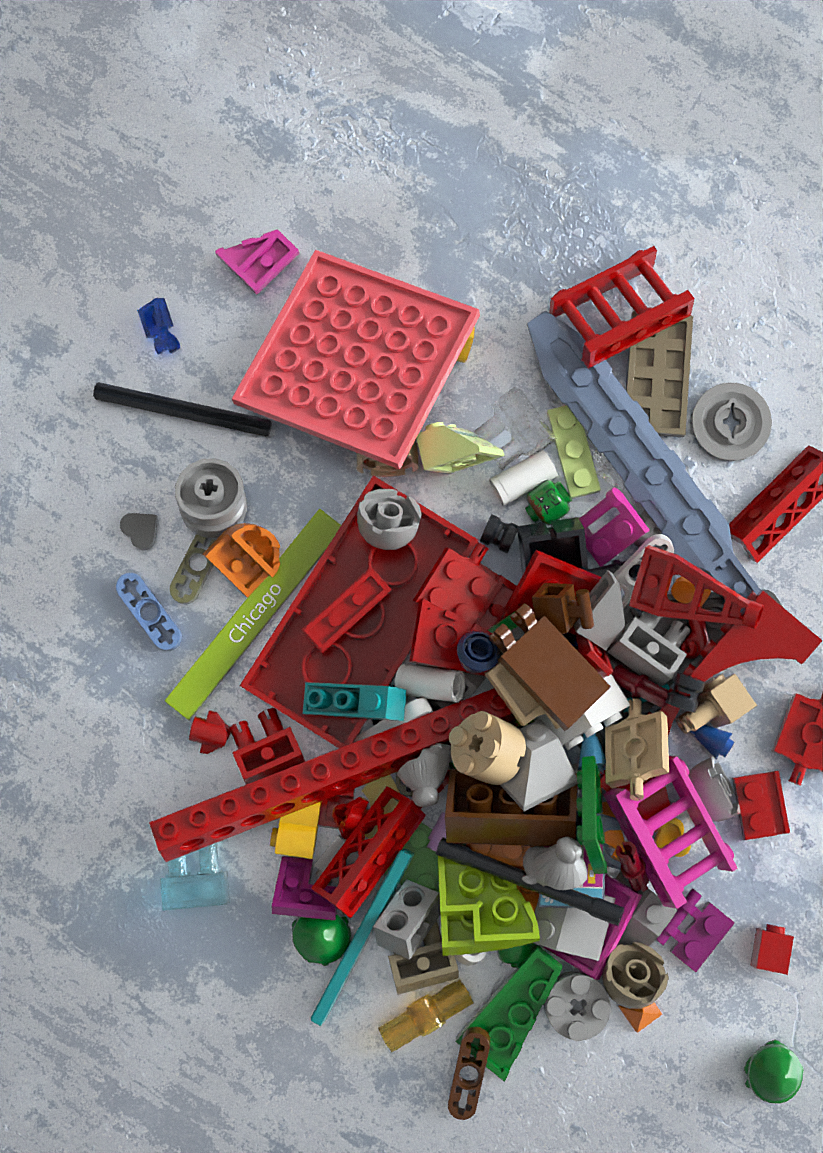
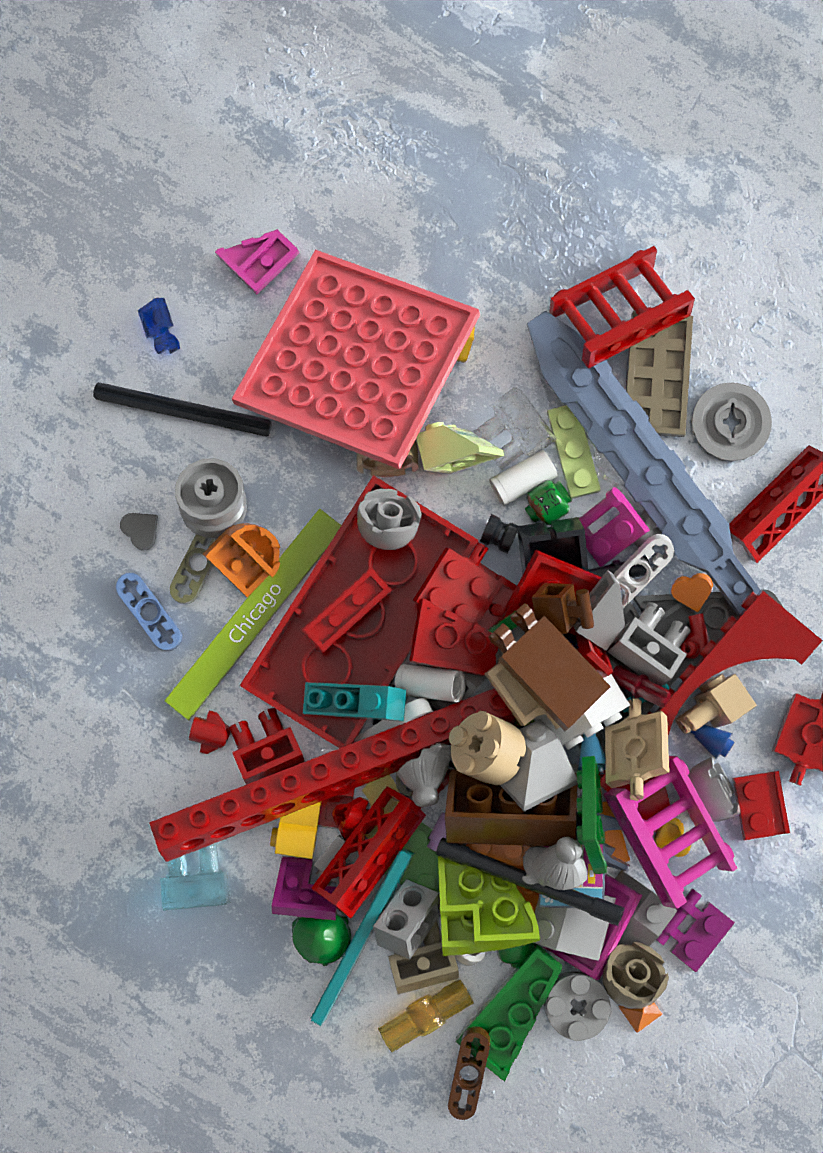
dark blue cone [457,631,500,673] -> none
dark red axle [615,841,649,892] -> none
red plate [629,545,764,629] -> none
black wheel [665,672,706,713] -> none
green hair [744,1039,804,1104] -> none
red brick [750,924,794,975] -> none

